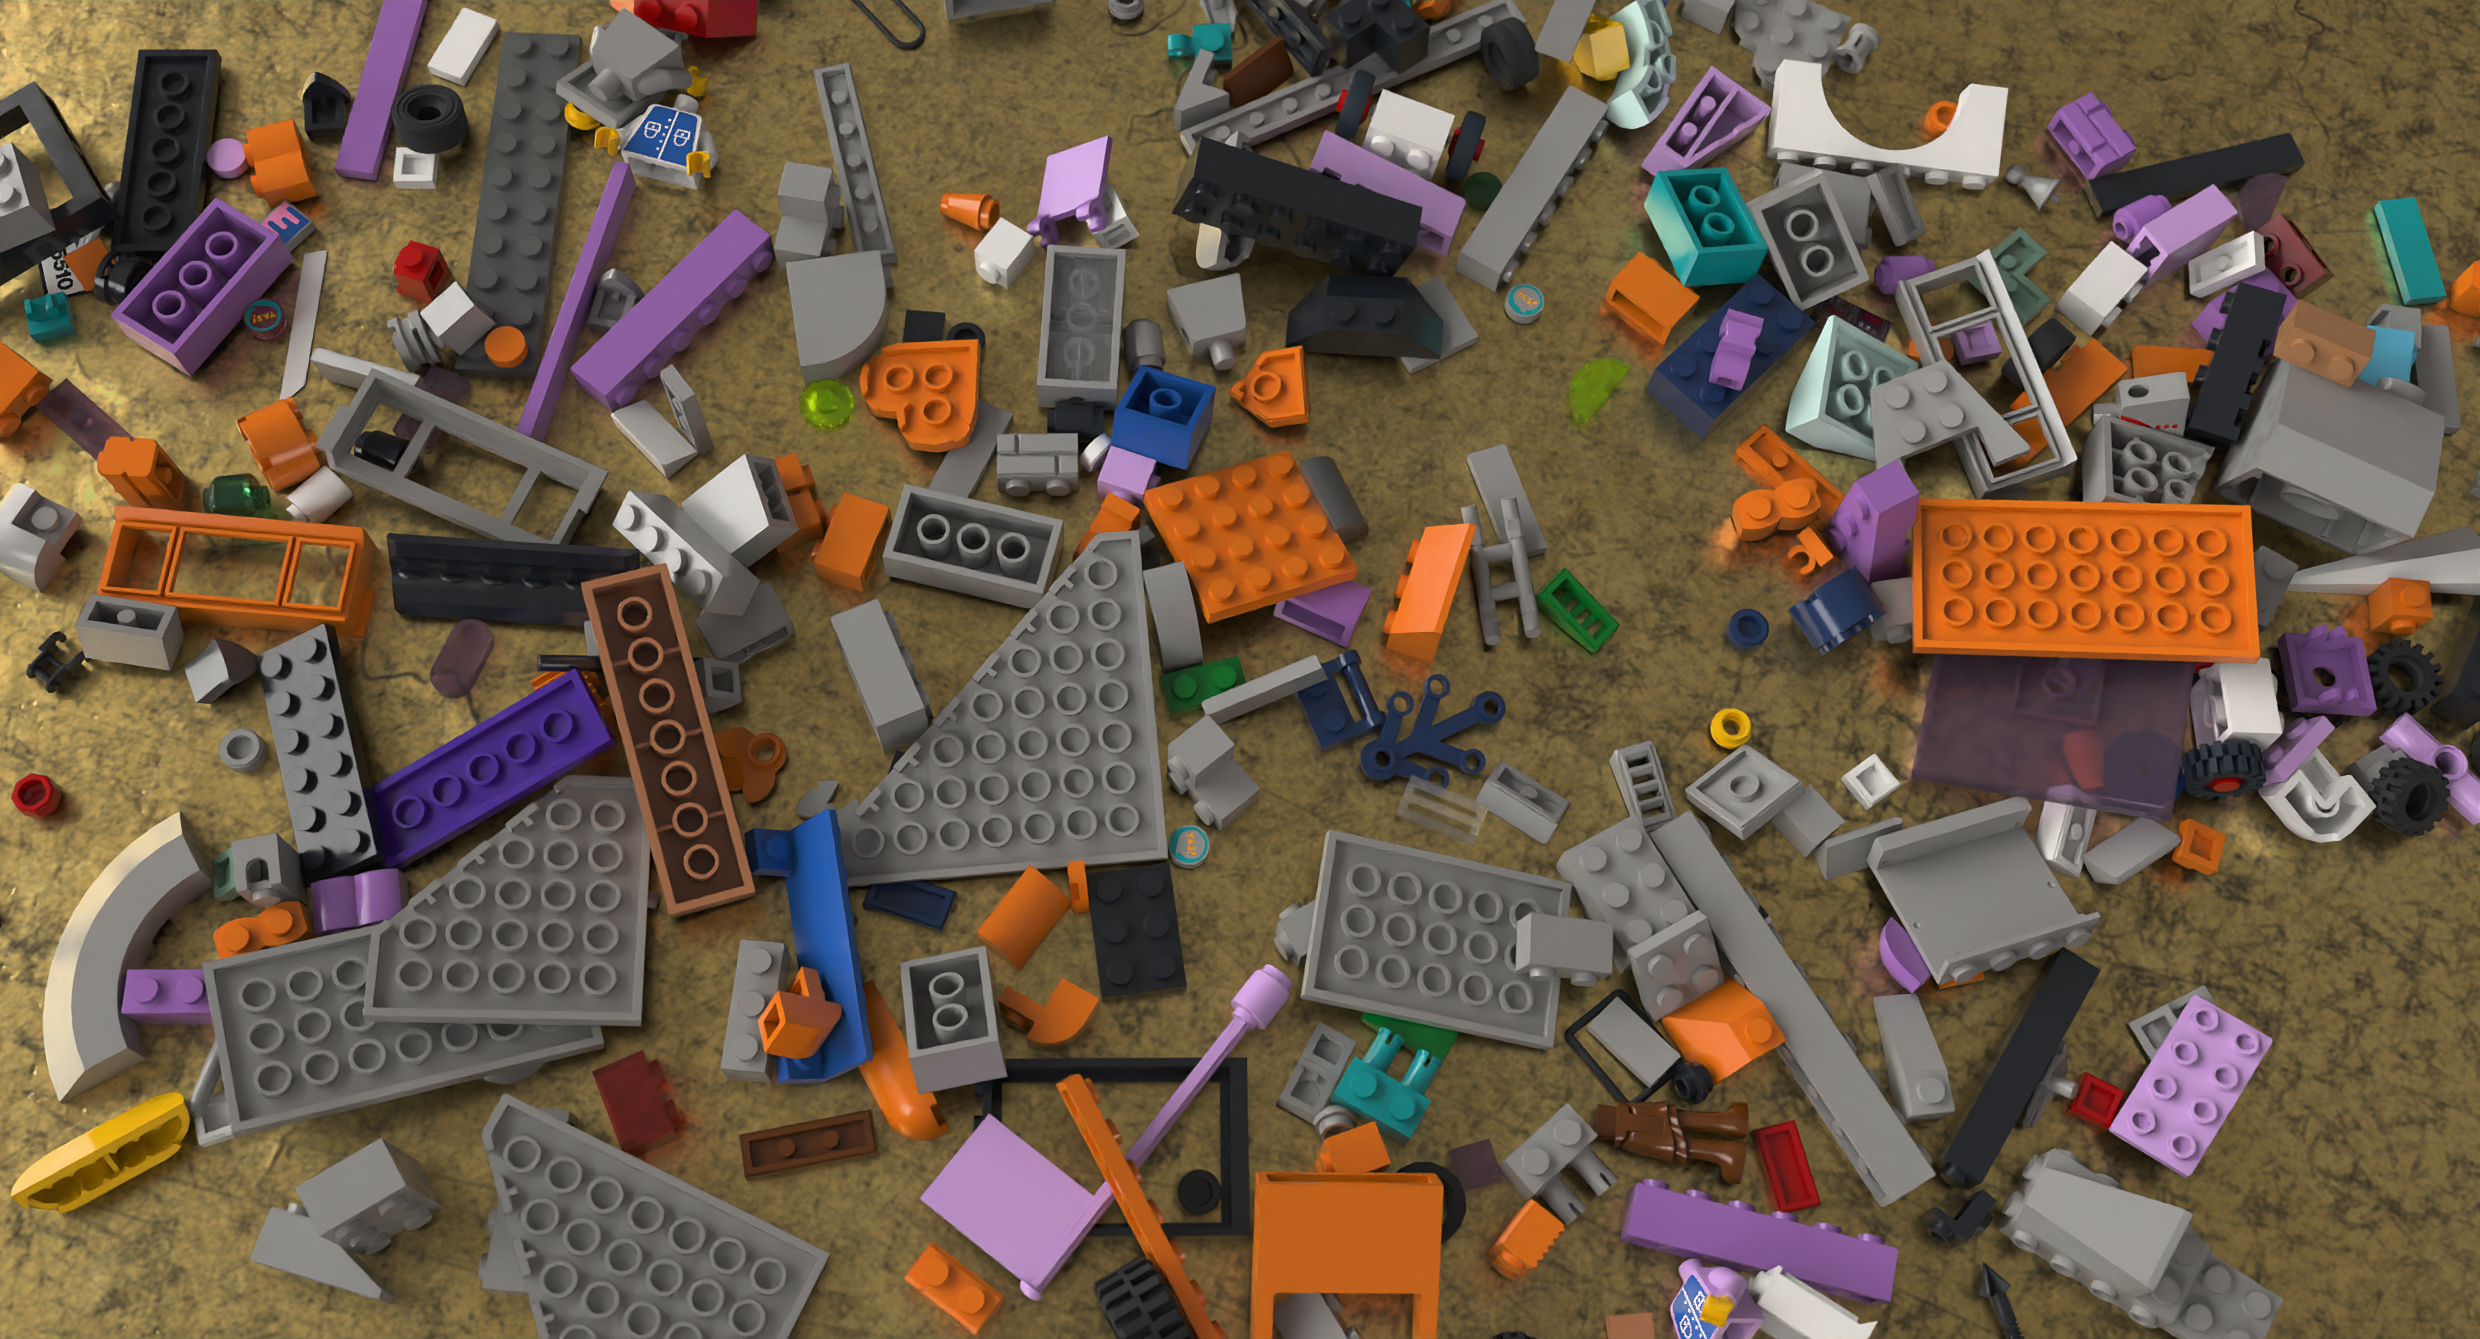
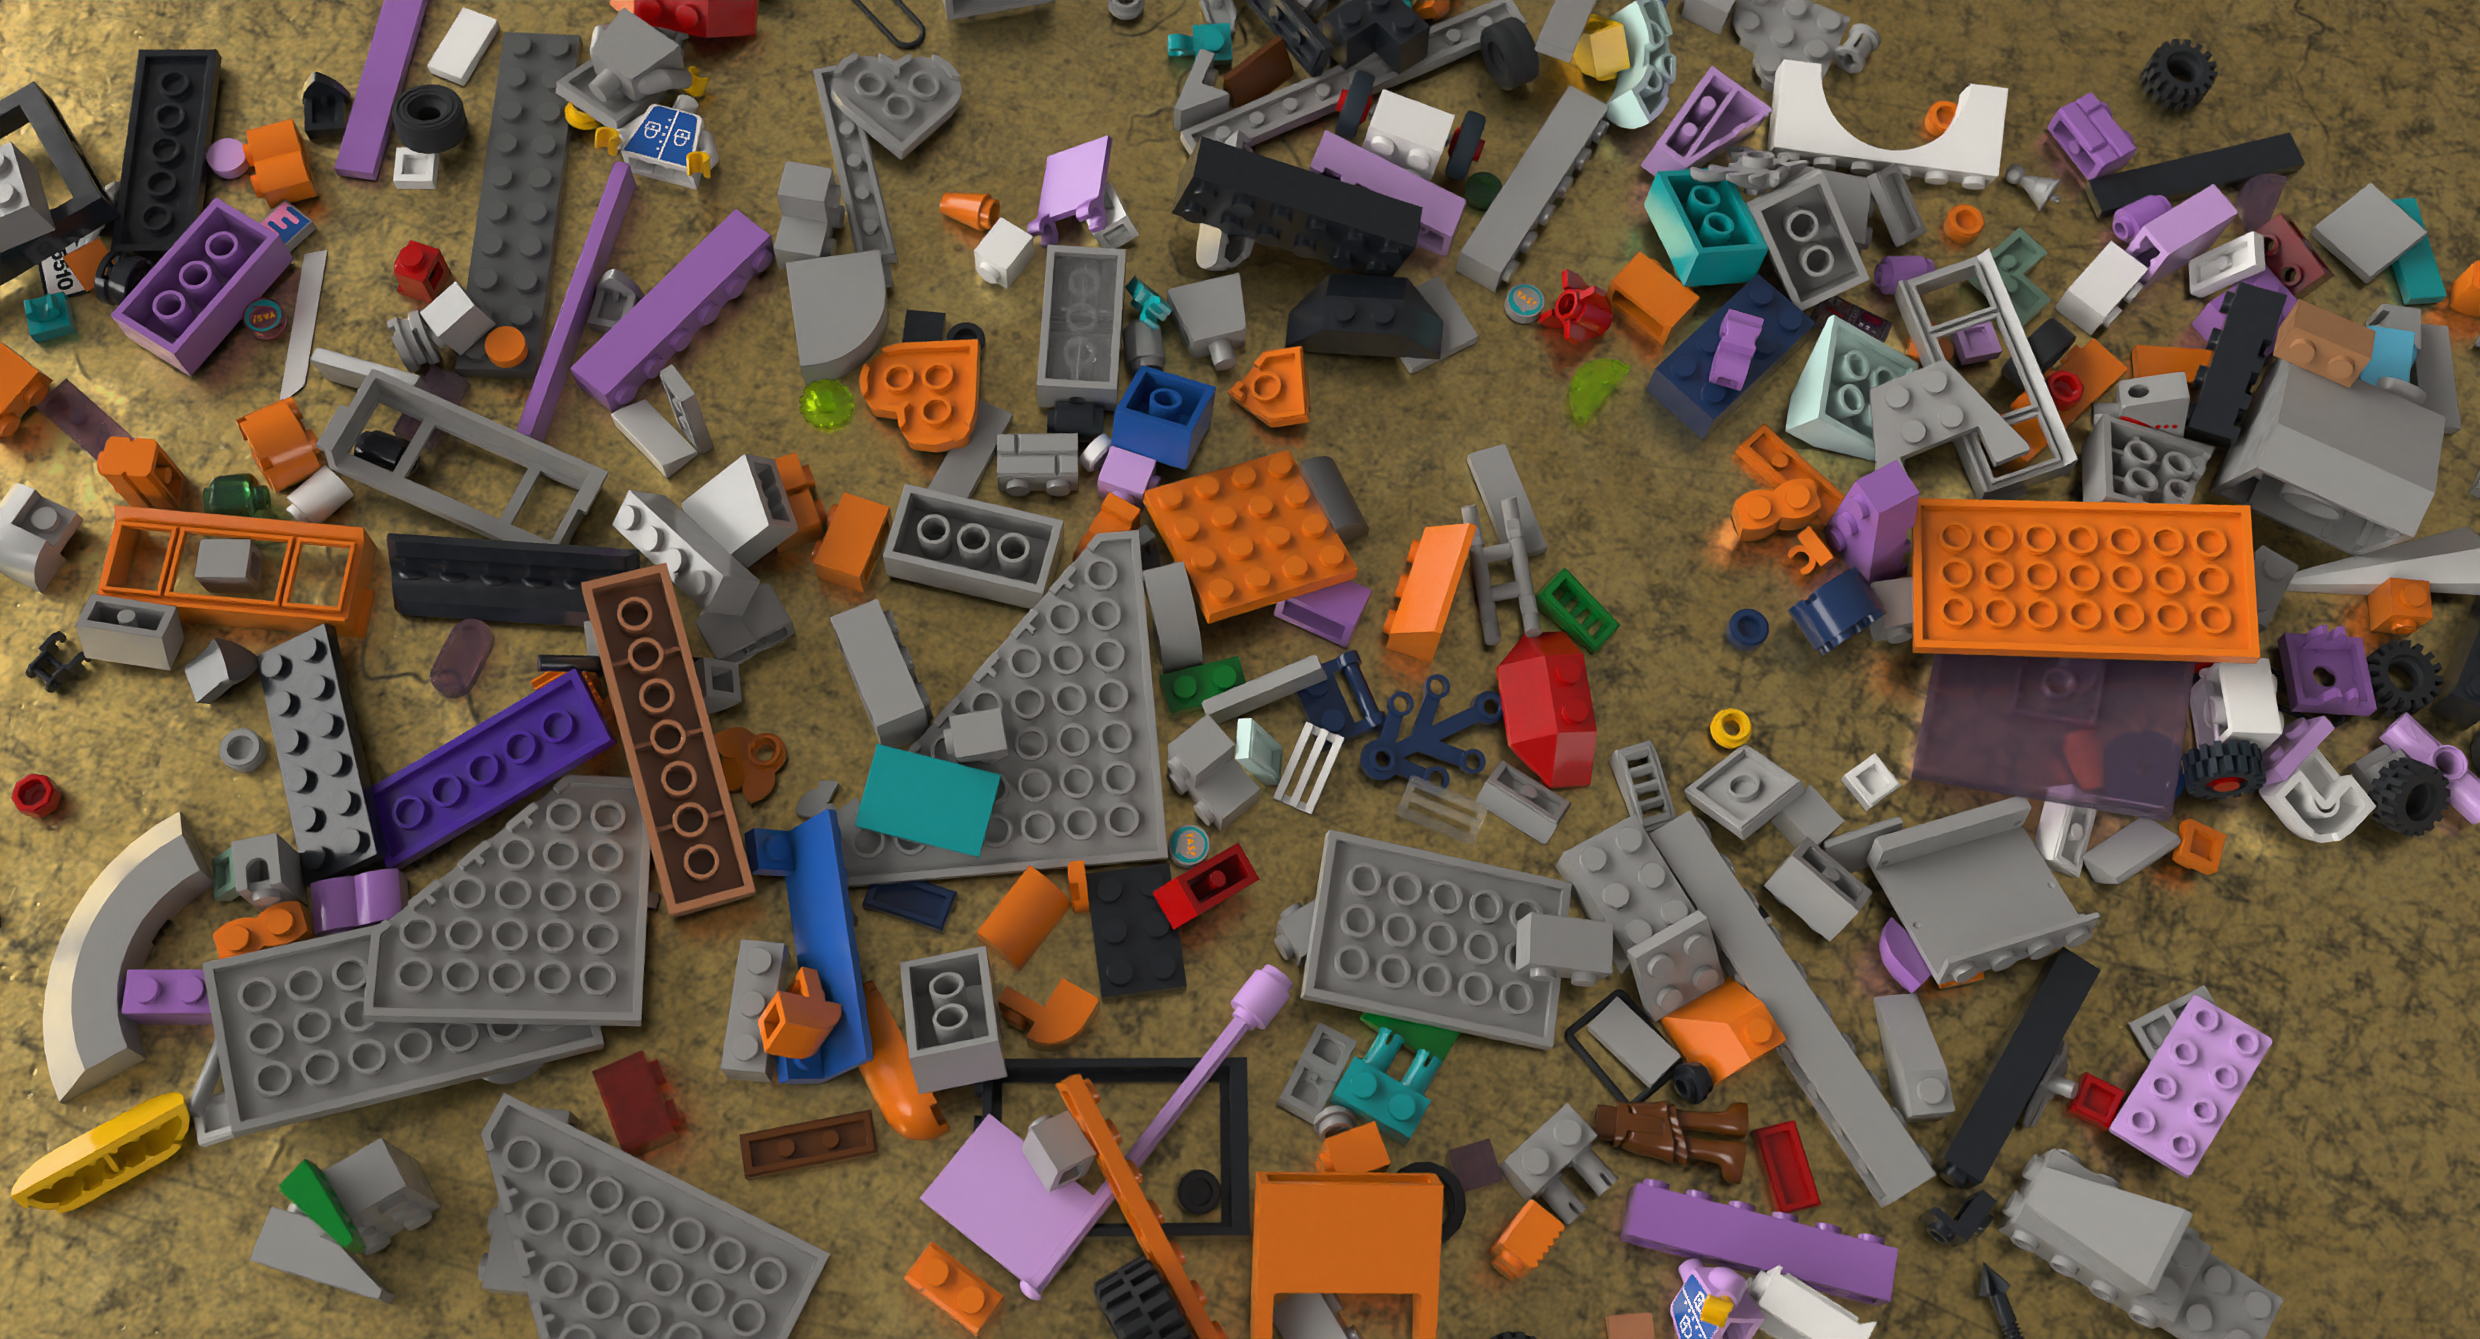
none -> light grey panel [195,539,264,593]
none -> green slope [278,1159,366,1254]
none -> light grey plate [831,52,962,160]
none -> teal tile [854,744,1001,859]
none -> light grey brick [943,708,1008,764]
none -> light grey brick [1021,1110,1096,1193]
none -> teal plate [1125,275,1173,330]
none -> red brick [1152,843,1260,930]
none -> light aqua tile [1235,718,1283,786]
none -> white tile [1273,722,1345,815]
none -> red wedge [1496,631,1597,789]
none -> red brick [1538,269,1613,345]
none -> light grey animal [1690,146,1808,195]
none -> light grey brick [1764,837,1872,942]
none -> orange tile [1943,204,1985,244]
none -> red tile [2045,370,2084,412]
none -> black tyre [2141,38,2218,111]
none -> light grey tile [2311,183,2427,284]

